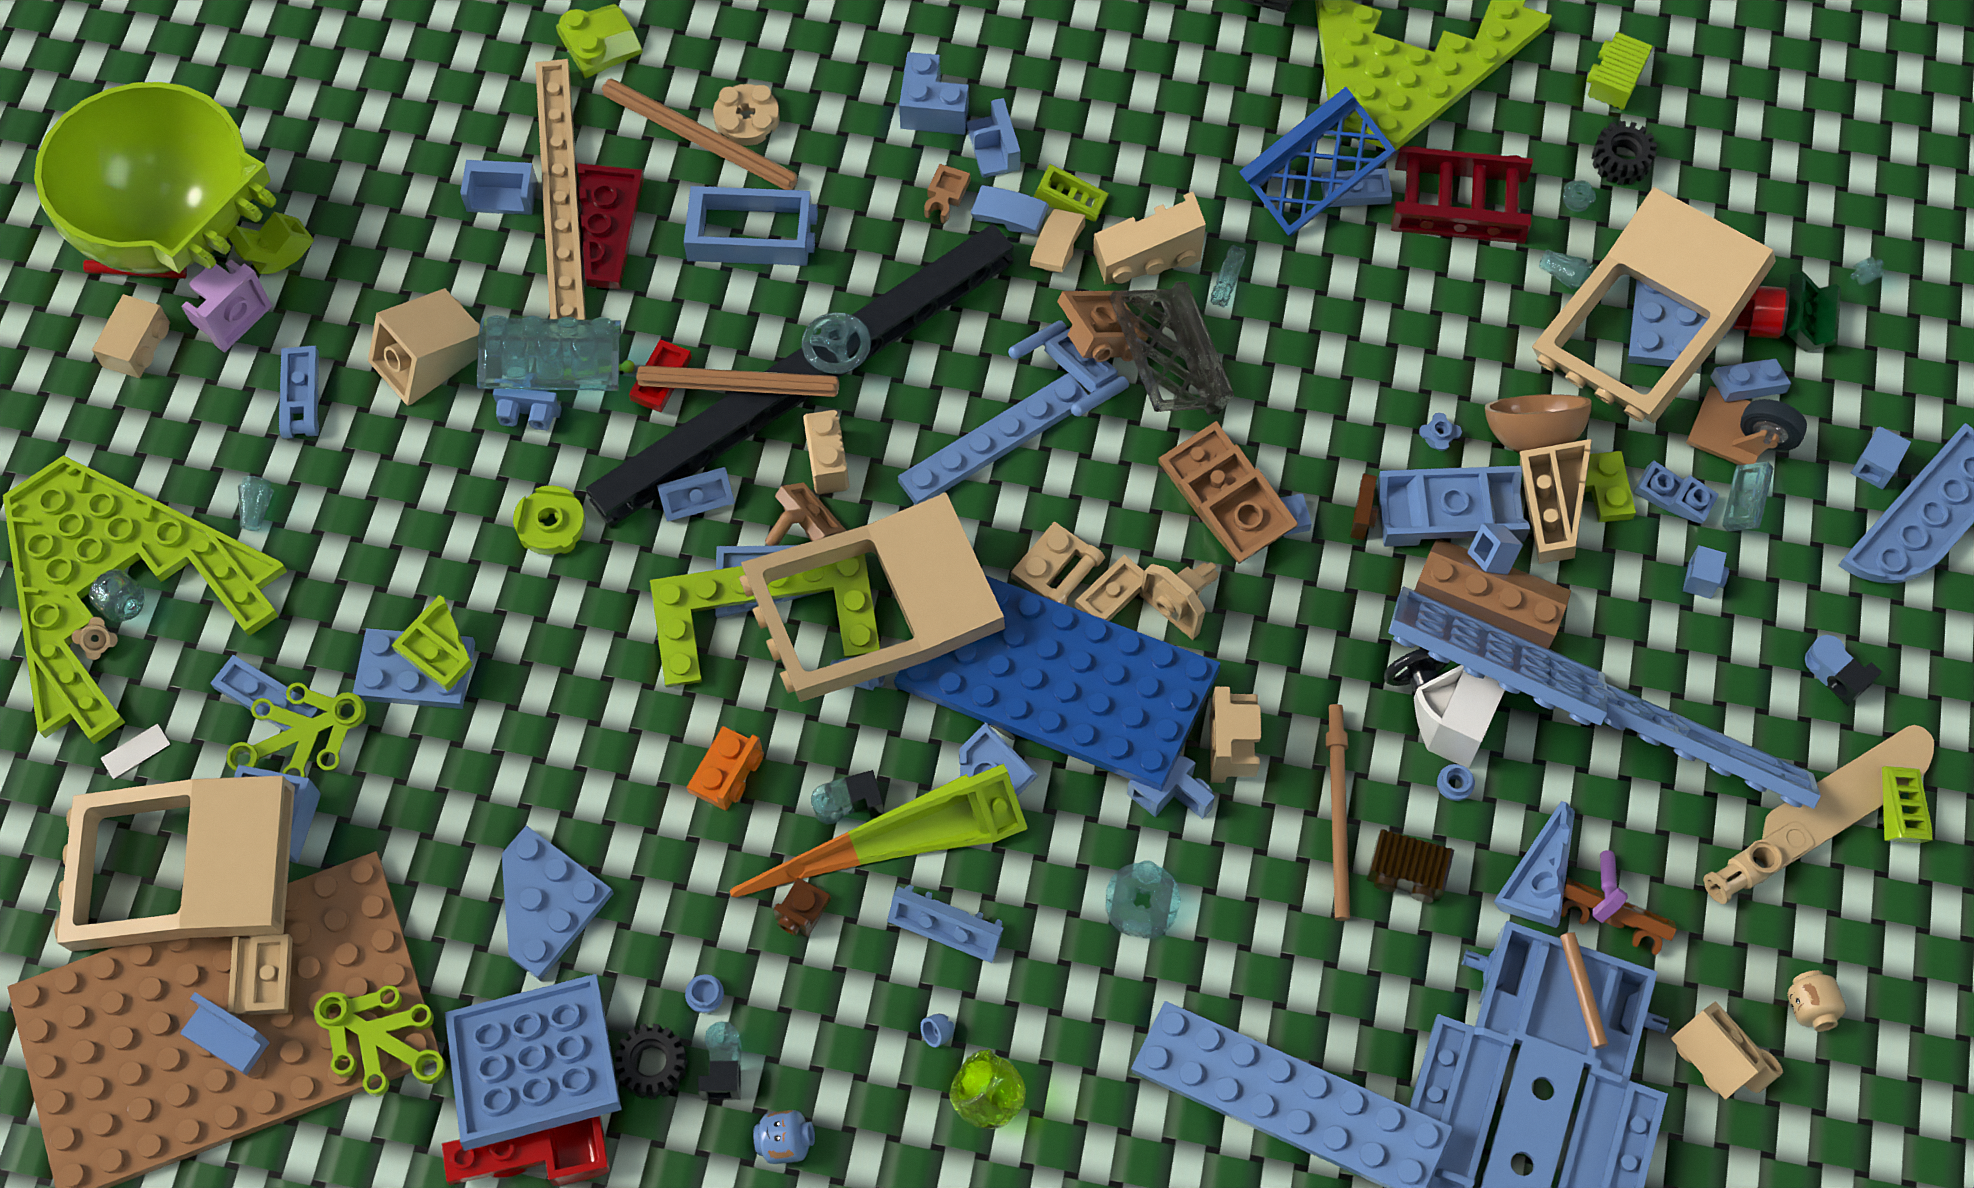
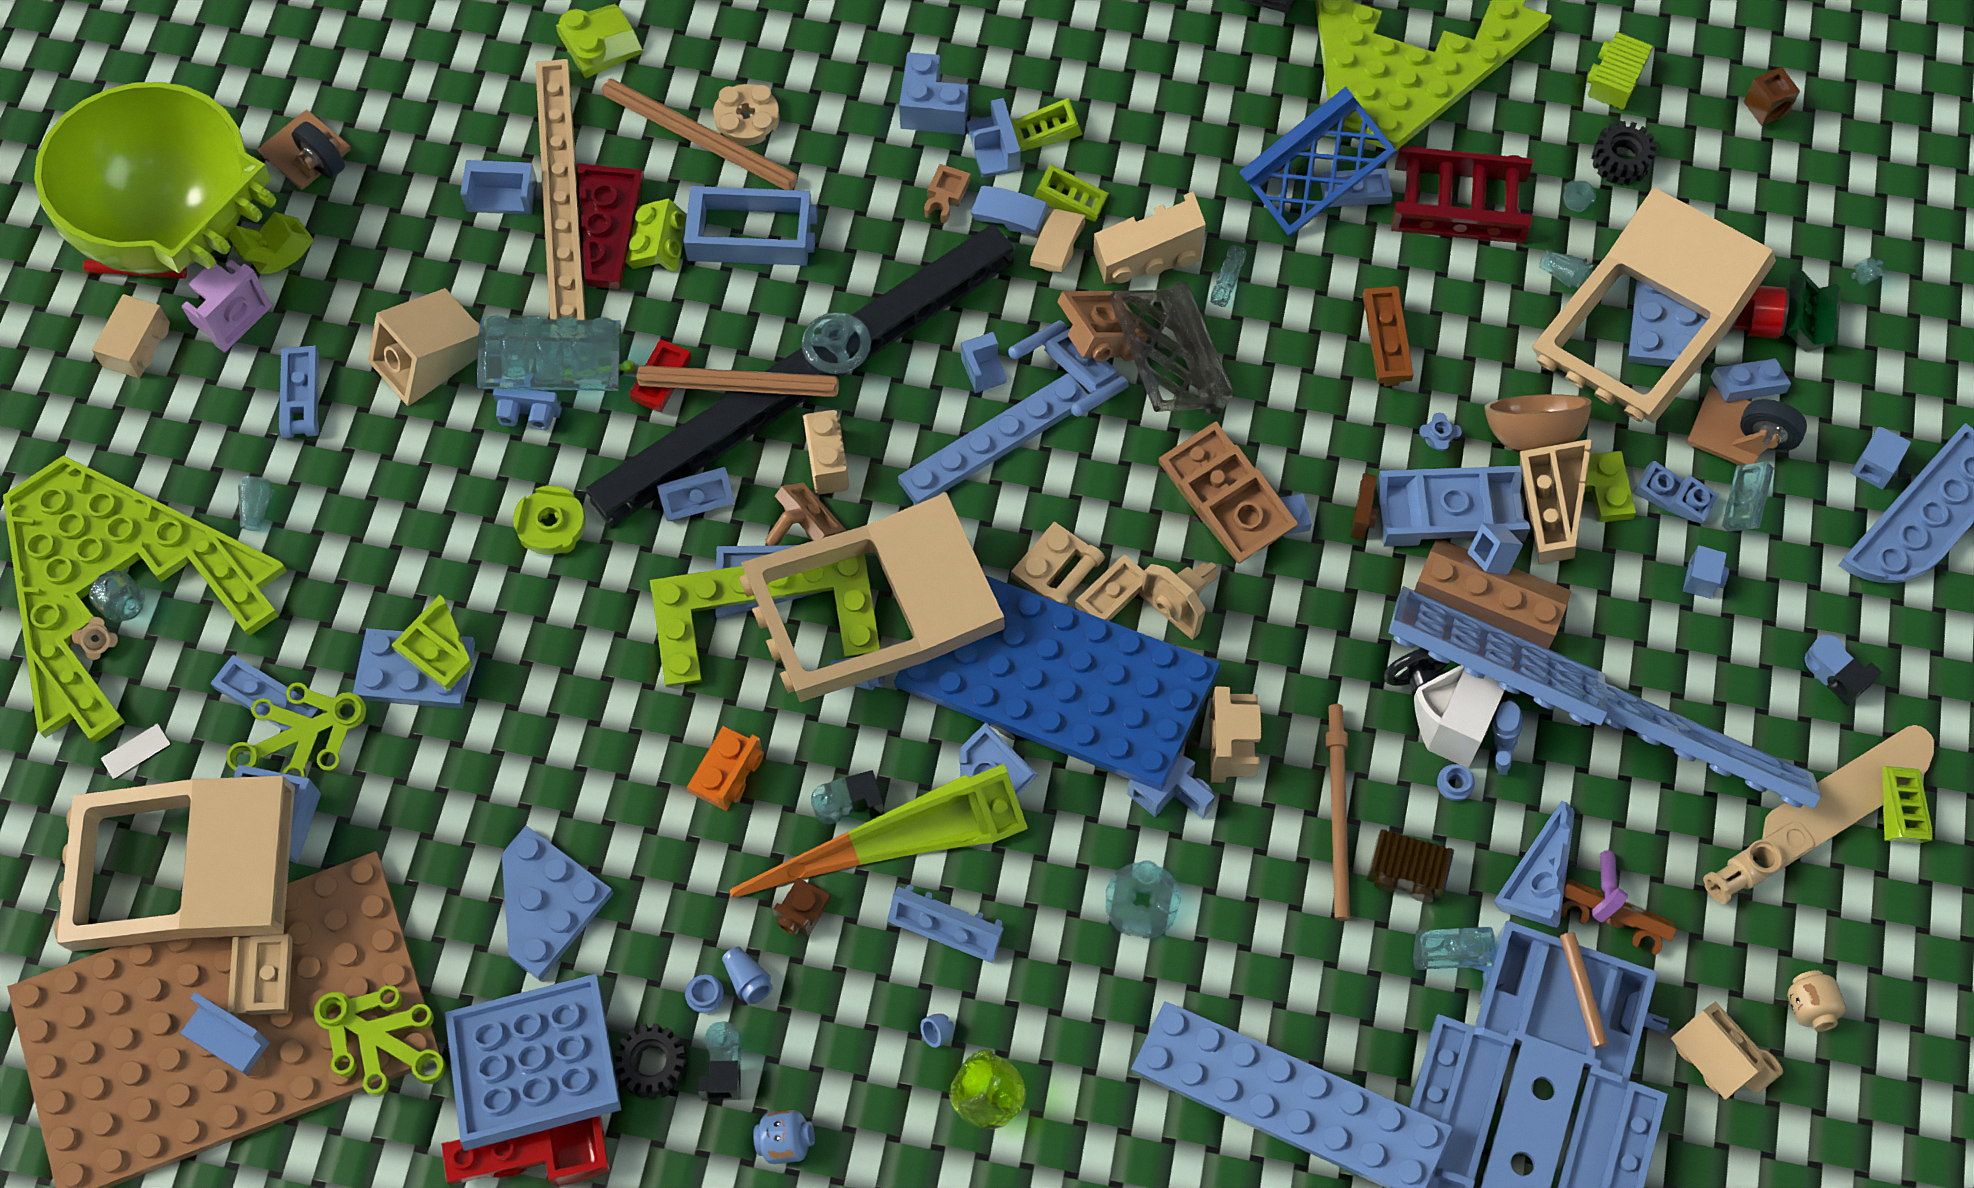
none -> medium nougat plate [257,109,351,190]
none -> lime bracket [625,198,687,272]
none -> medium blue cone [722,946,773,1005]
none -> medium blue panel [961,332,1007,393]
none -> lime slope [1011,98,1083,151]
none -> dark orange plate [1363,286,1414,387]
none -> clear light blue plate [1413,927,1495,970]
none -> medium blue piece [1492,698,1523,775]
none -> reddish brown brick [1744,67,1800,126]

